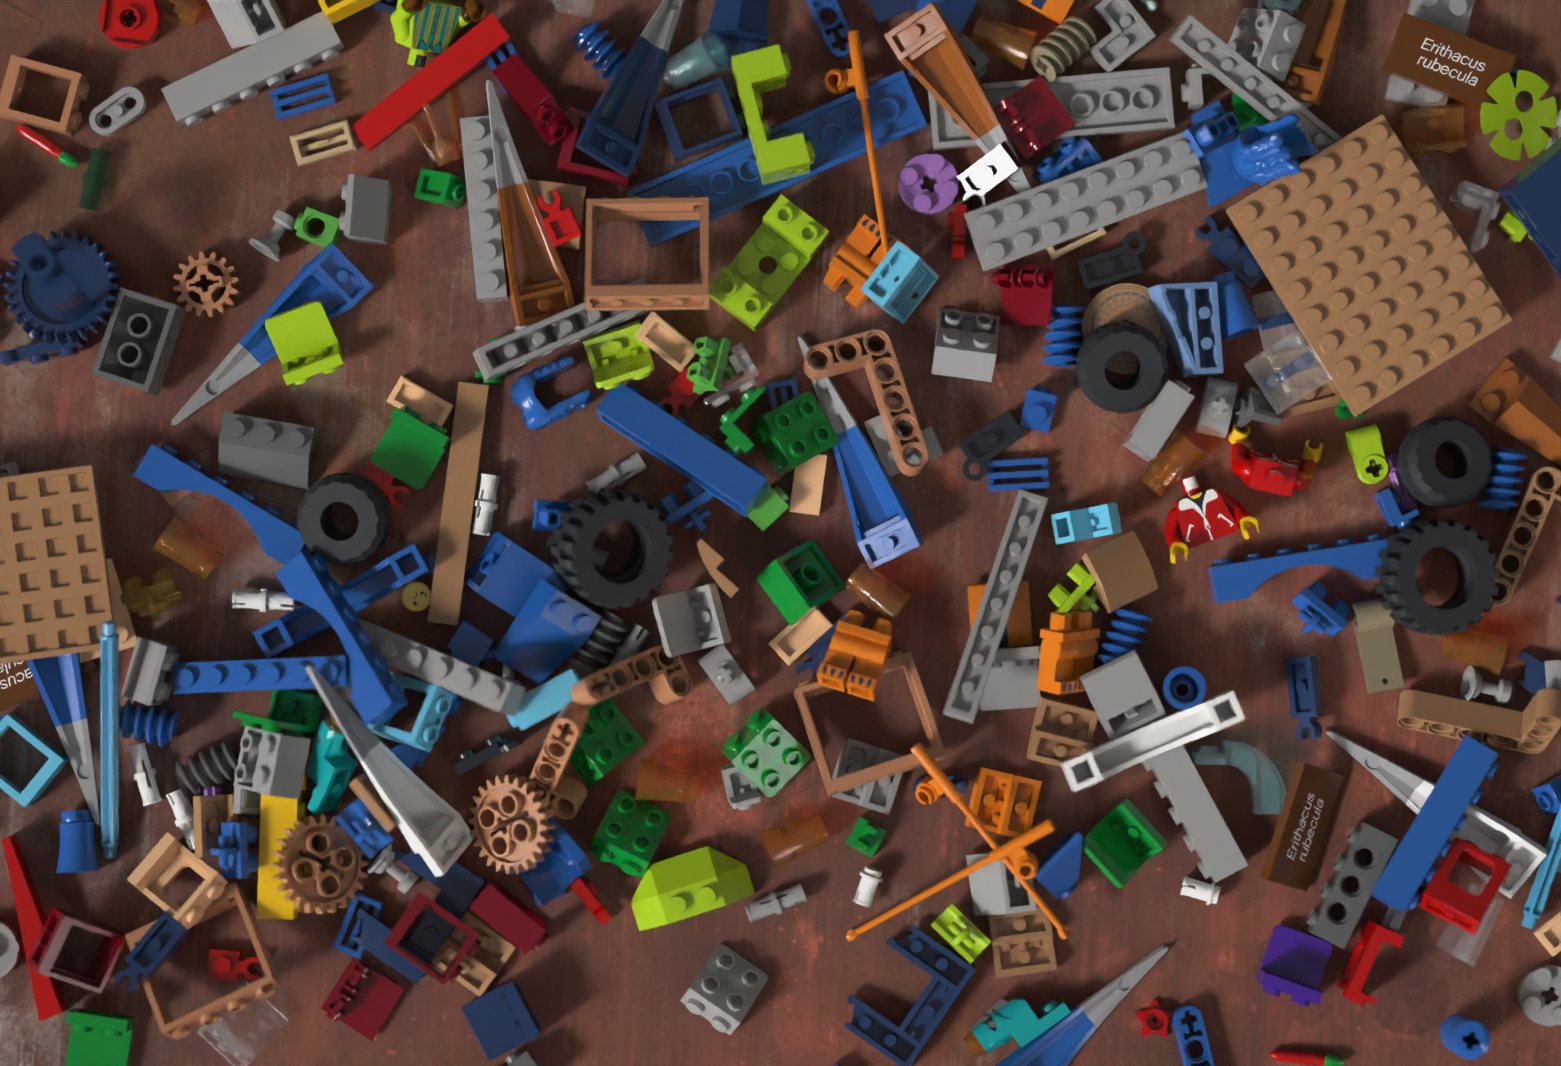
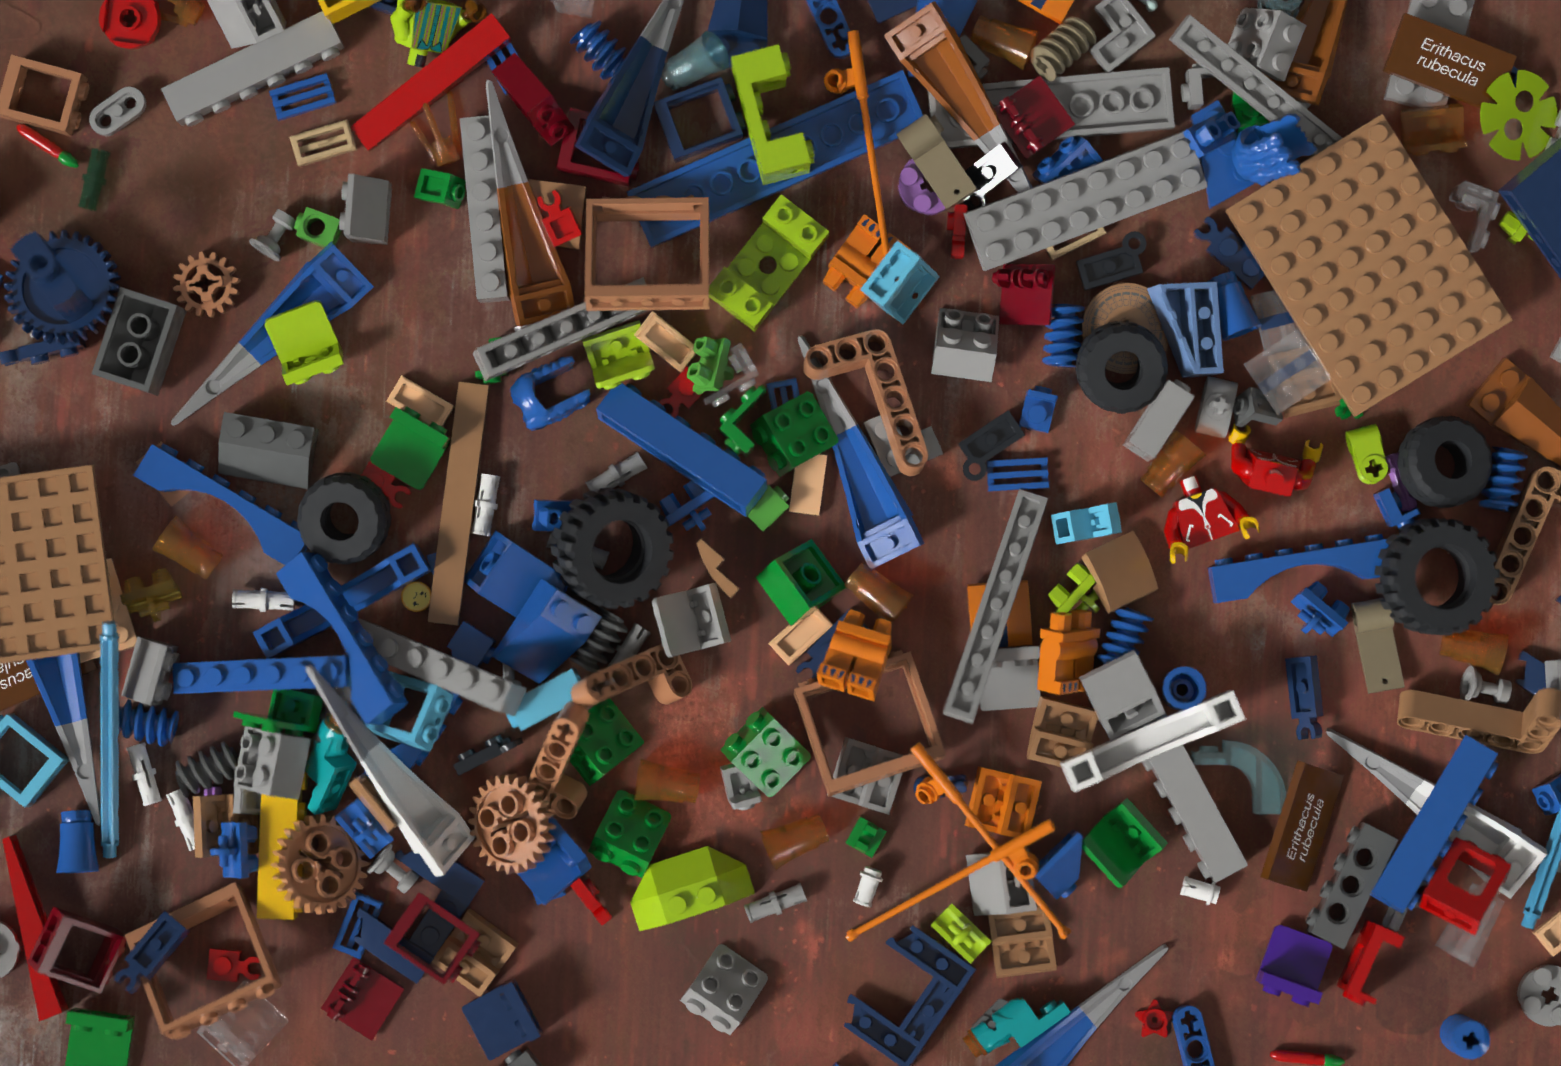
light nougat window [127,832,228,930] -> none
dark red window [469,879,550,955] -> none
light grey beam [698,644,756,707] -> none
none -> dark tan door [896,114,977,211]

